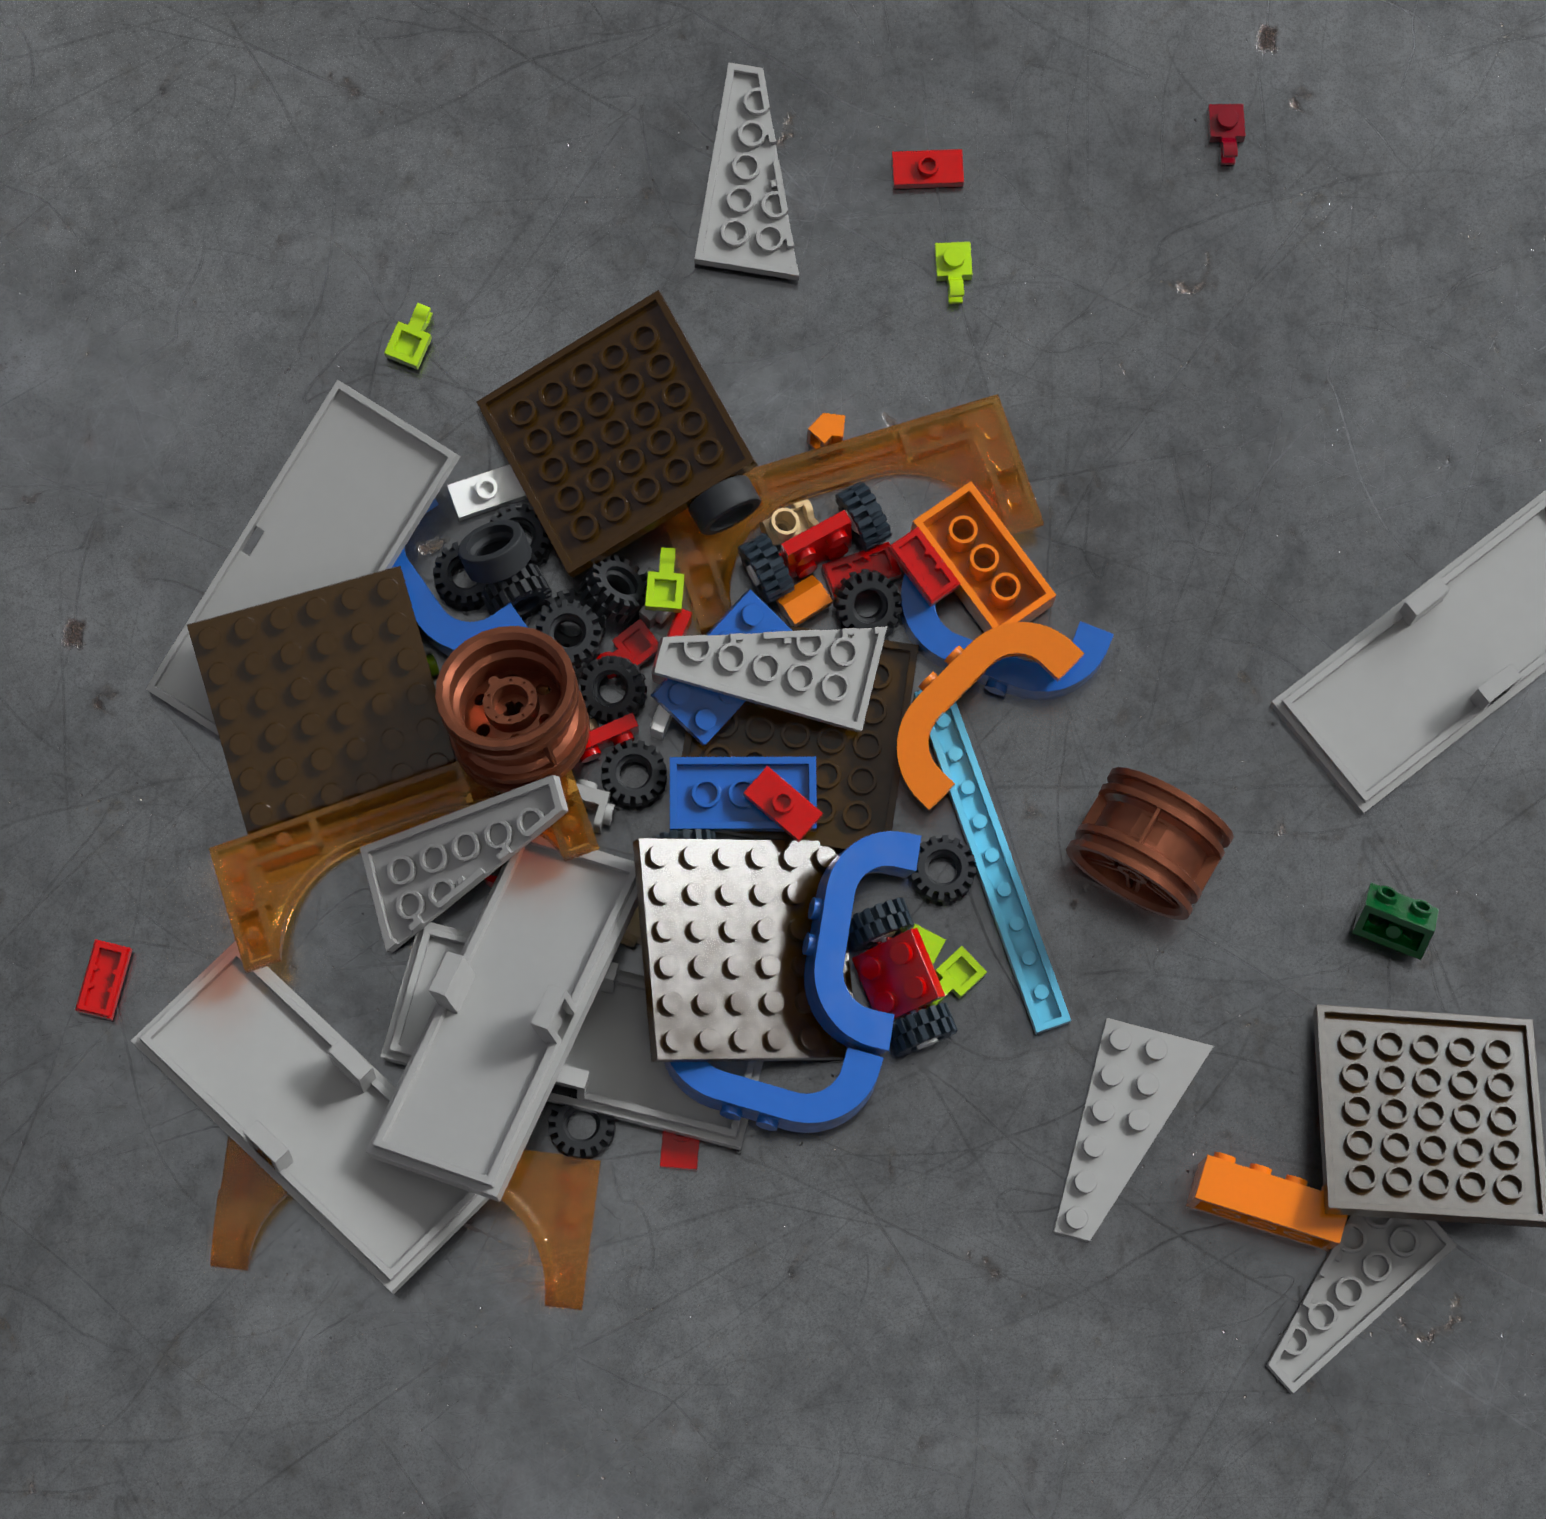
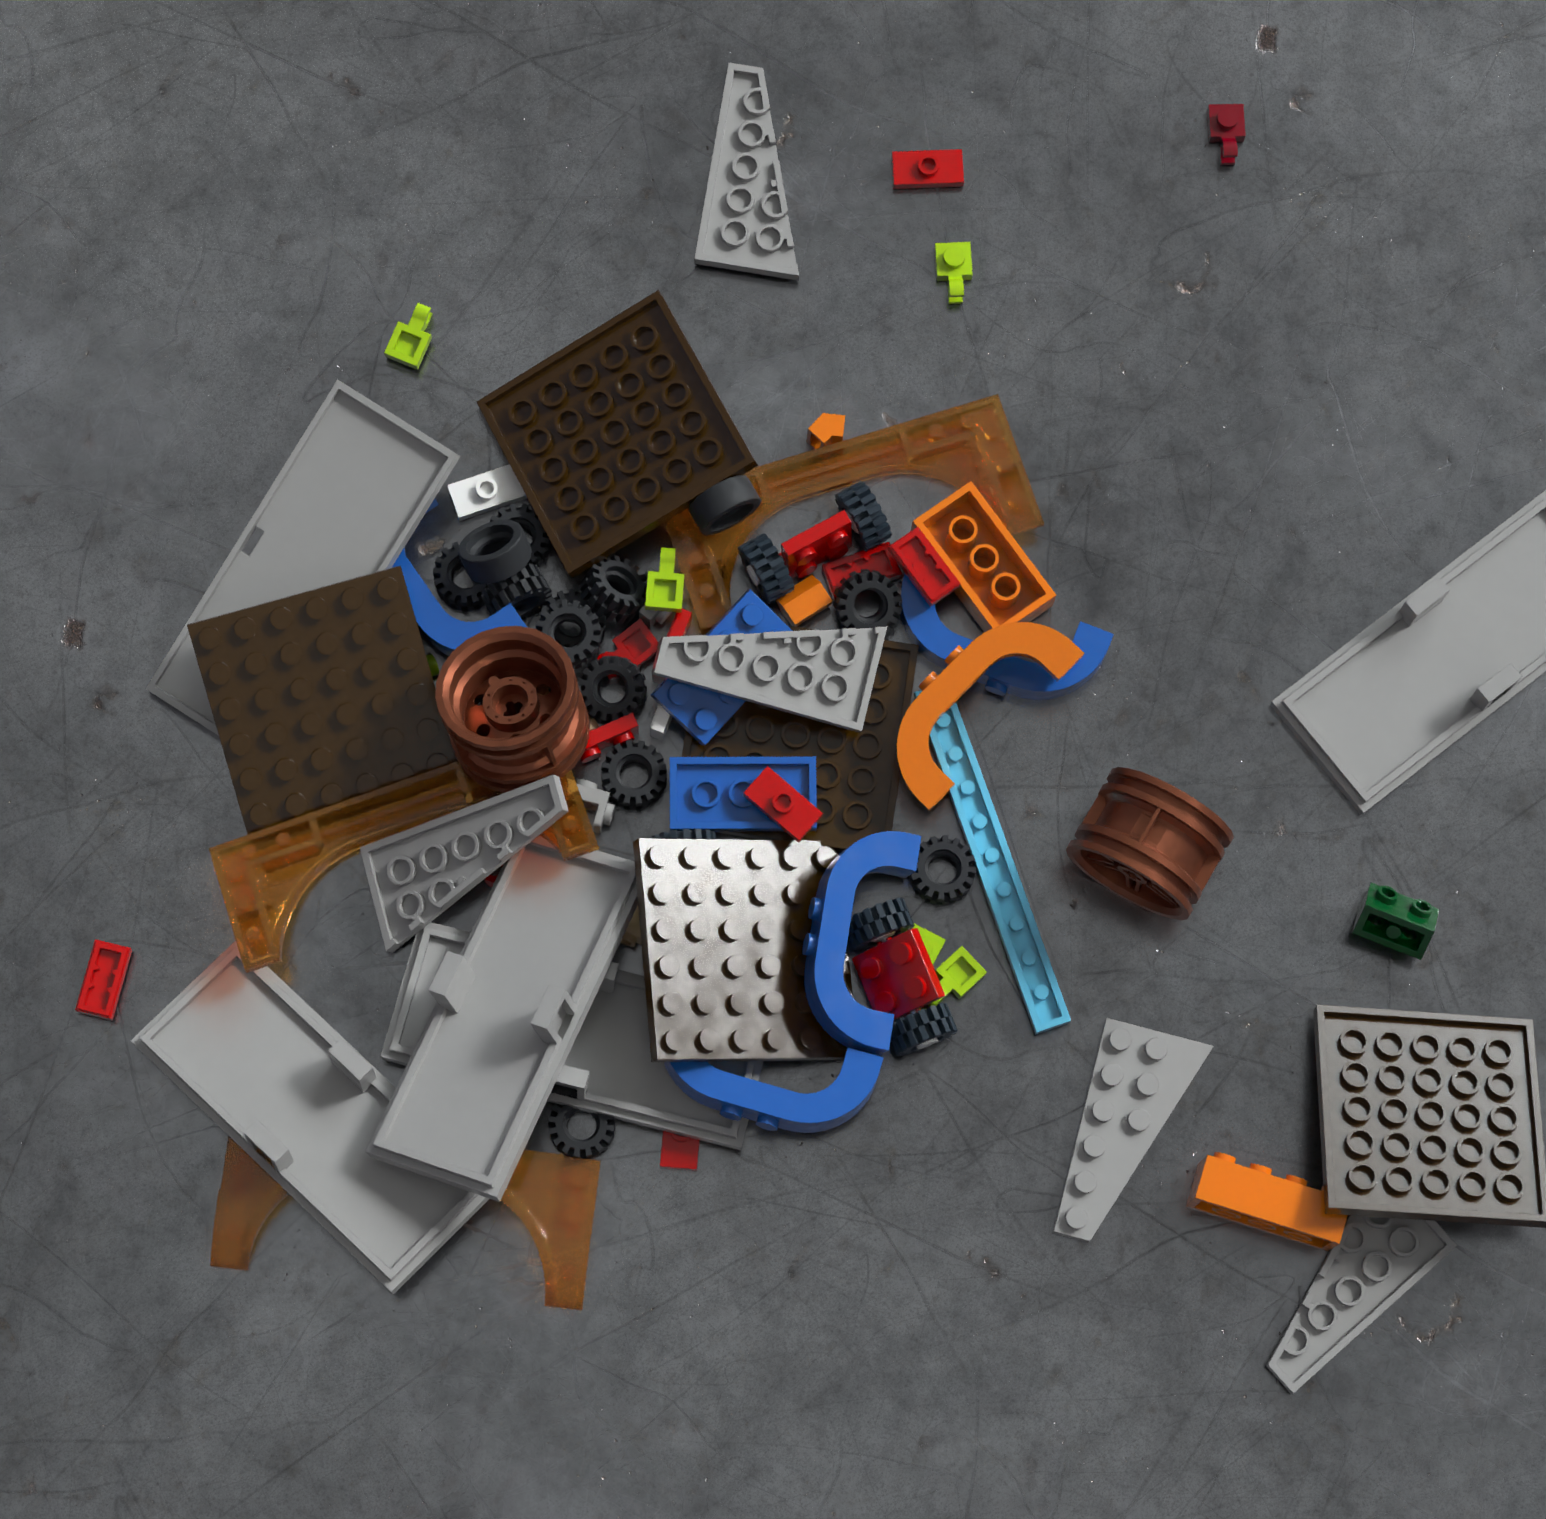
tan plate [760,499,819,546] -> none

